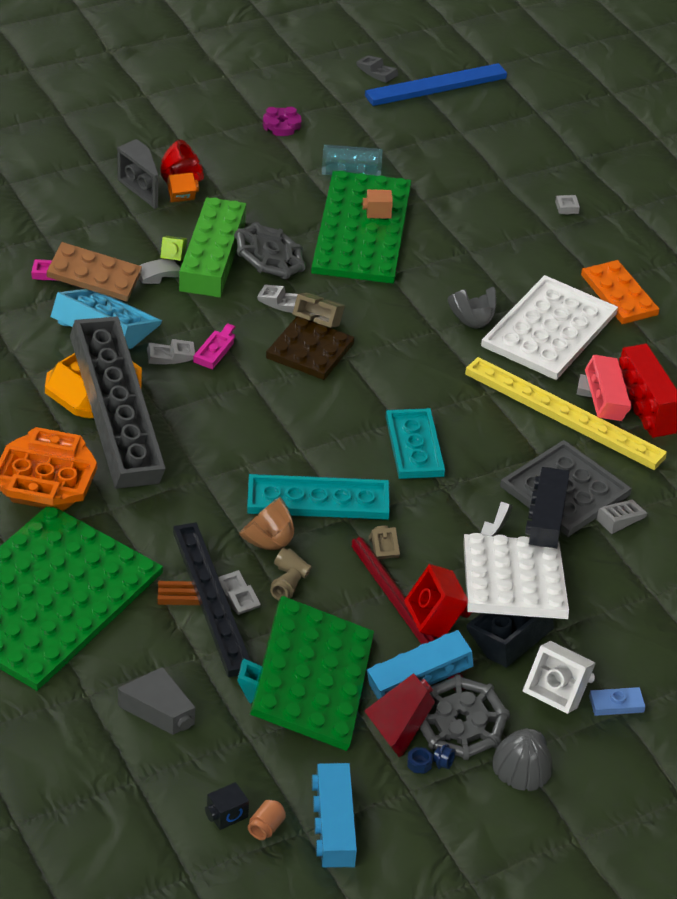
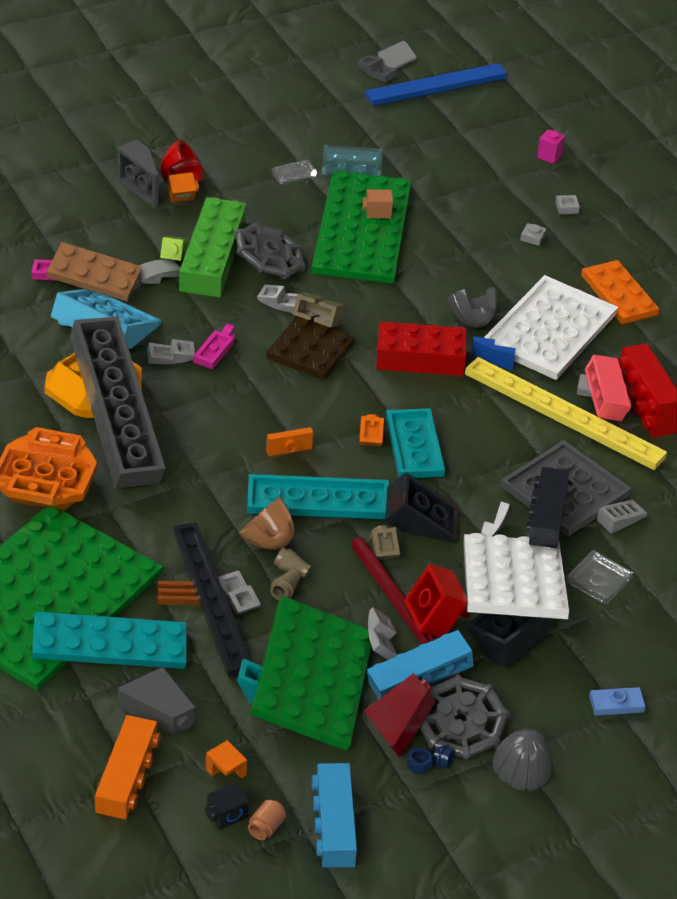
magenta plate [263,106,301,136] -> none
white piece [523,641,596,714] -> none
none -> teal plate [32,612,186,669]
none -> orange brick [95,715,161,820]
none -> orange panel [206,740,247,778]
none -> orange plate [266,427,313,457]
none -> clear tile [272,160,316,185]
none -> orange bracket [359,414,384,446]
none -> light grey slope [368,607,397,660]
none -> red brick [376,322,466,376]
none -> light grey slope [378,41,416,68]
none -> black slope [385,472,459,543]
none -> blue slope [471,337,516,370]
none -> light grey plate [520,223,546,246]
none -> dark pink brick [537,129,565,164]
none -> clear tile [566,550,633,604]

